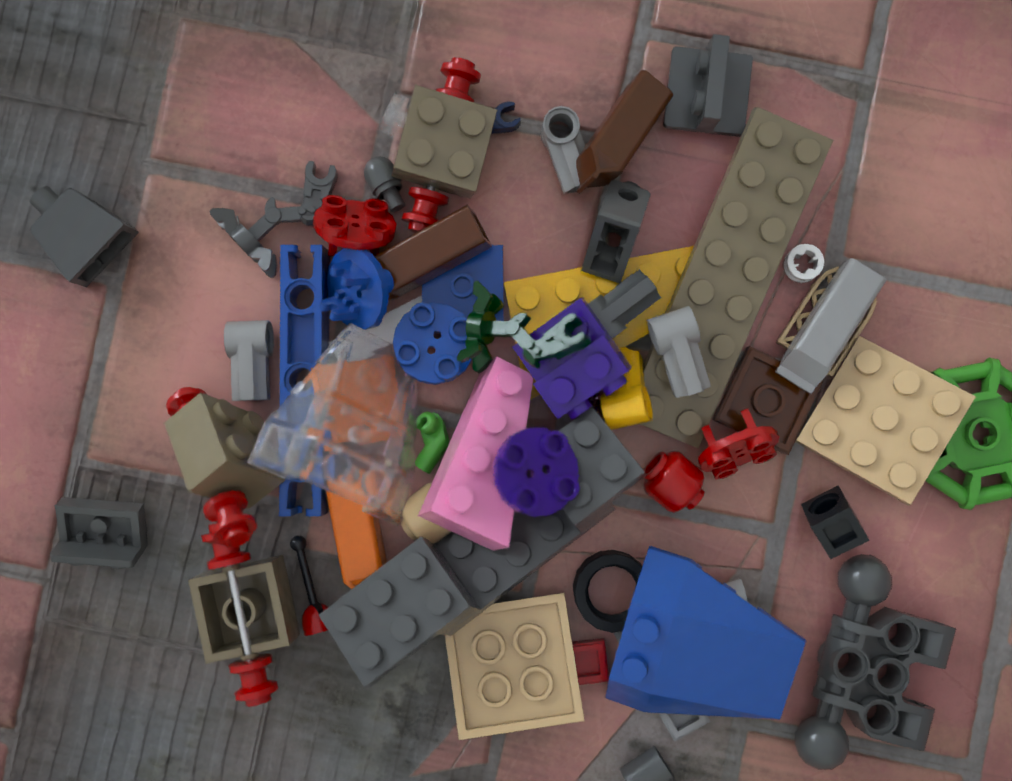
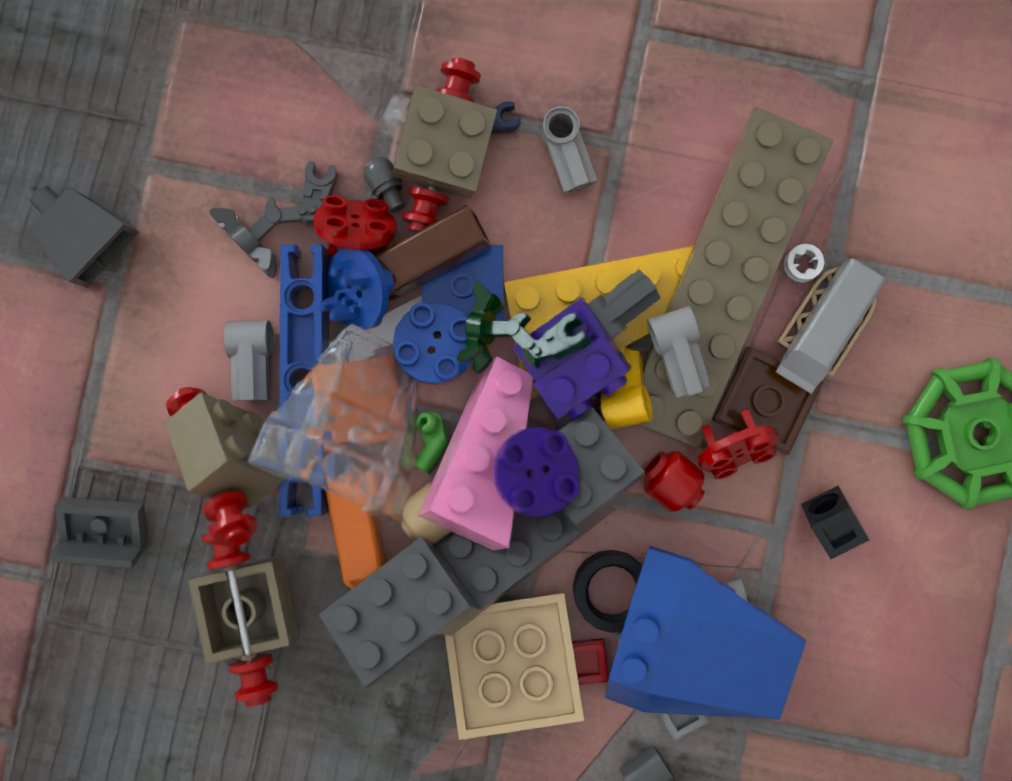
hinge [290,535,328,636] -> none
reddish brown piece [576,70,673,194] -> none
dark grey torso [581,180,651,283] -> none
dark grey bracket [663,34,753,137] -> none
dark grey connector [795,554,956,770] -> none
tan plate [796,336,976,506] -> none

